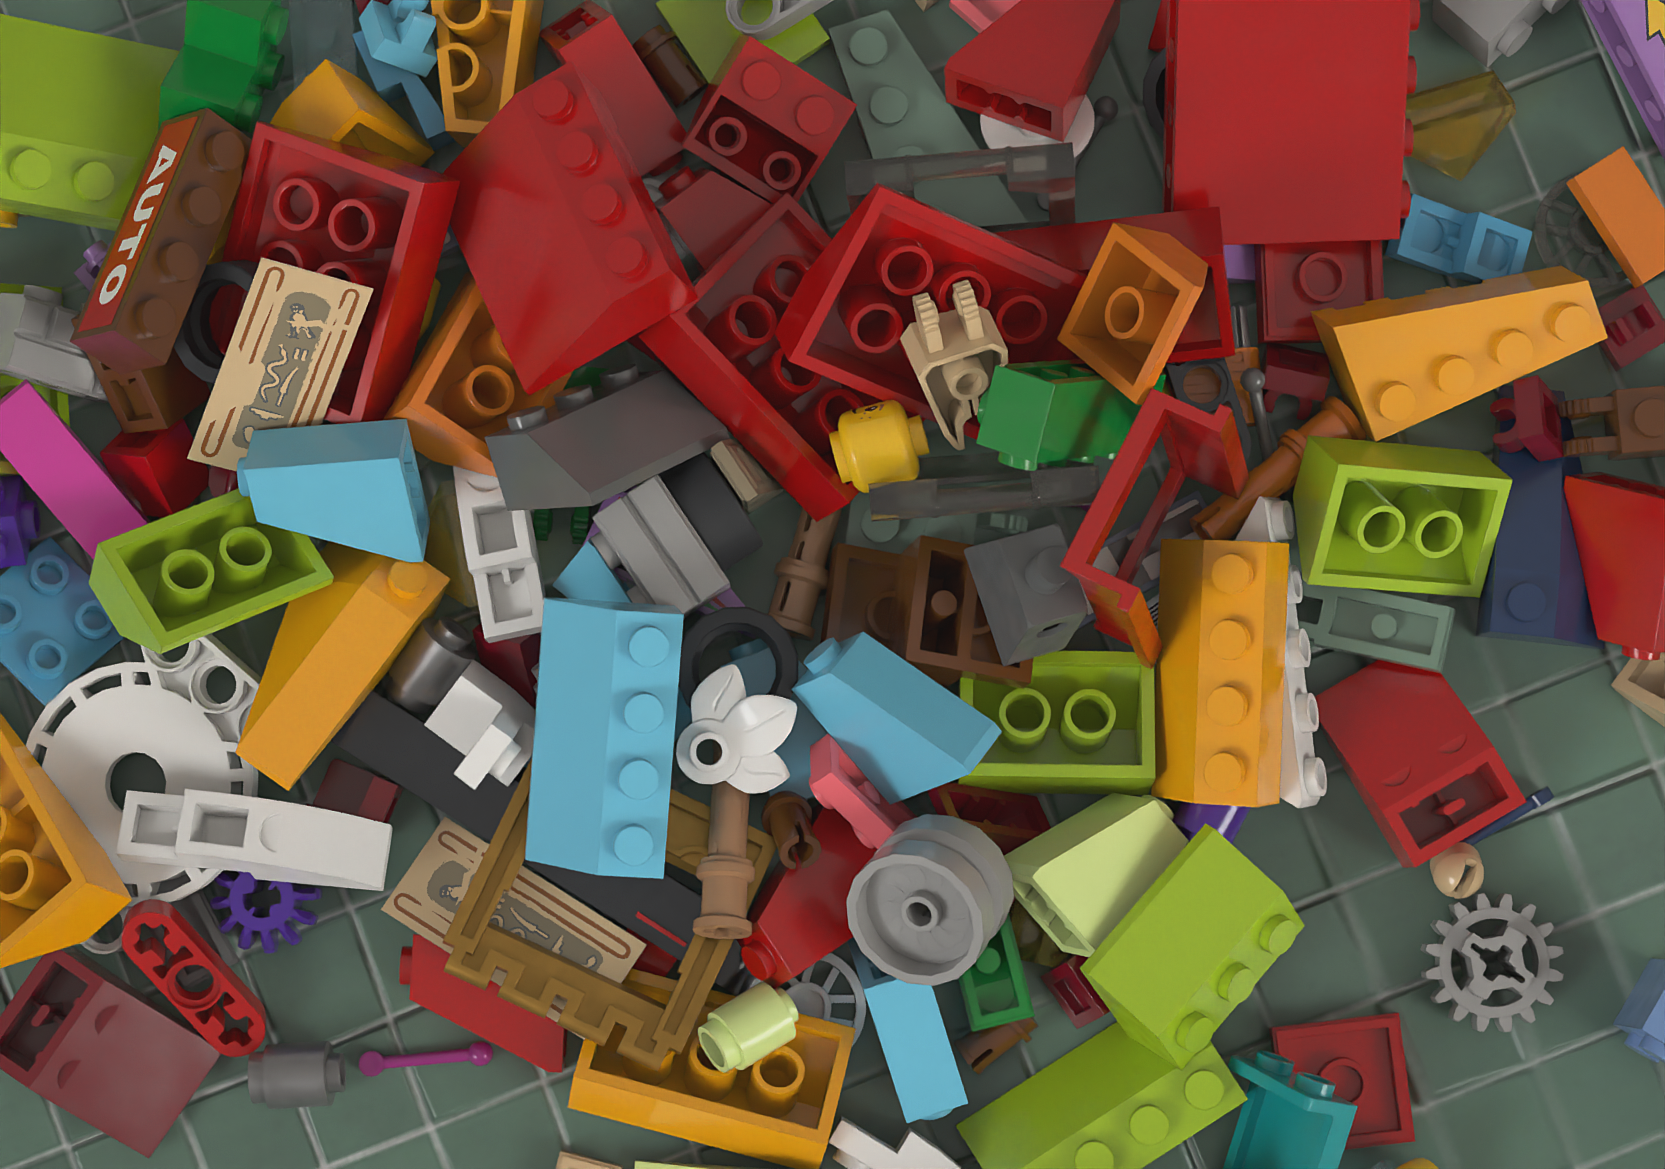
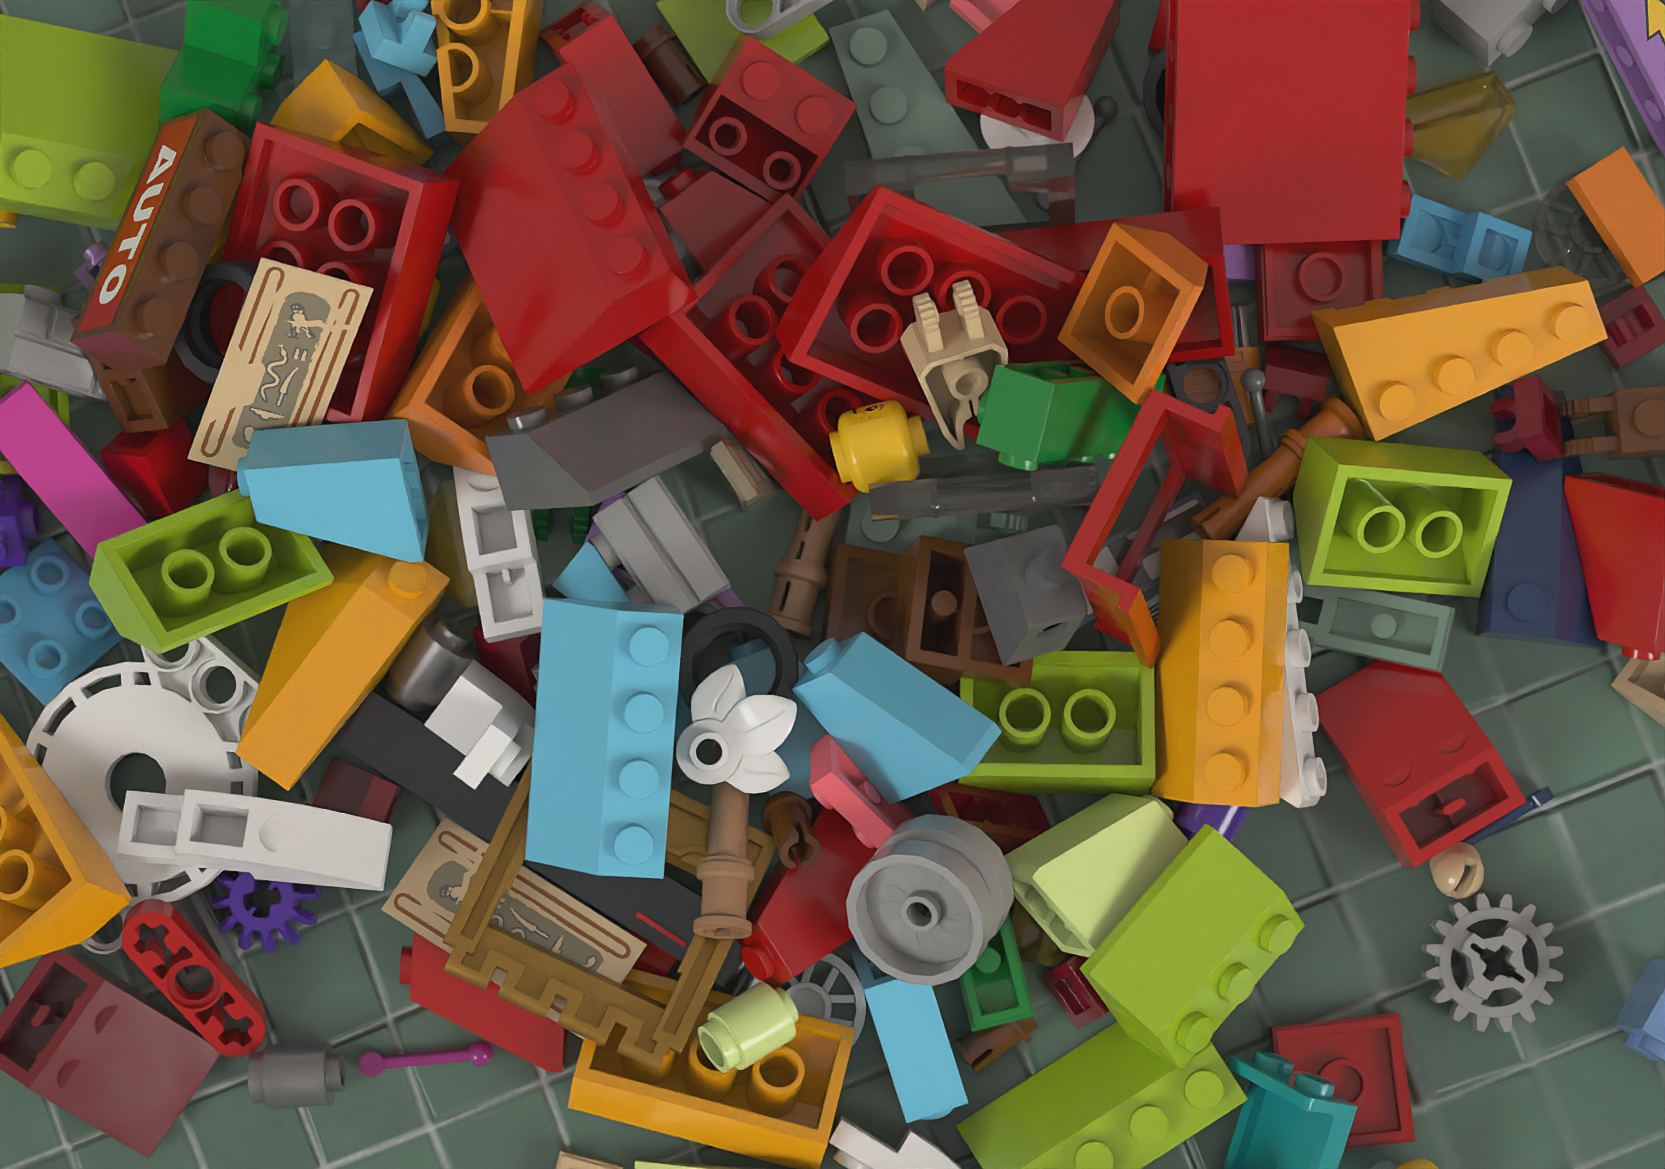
black tyre [658,452,763,572] -> none

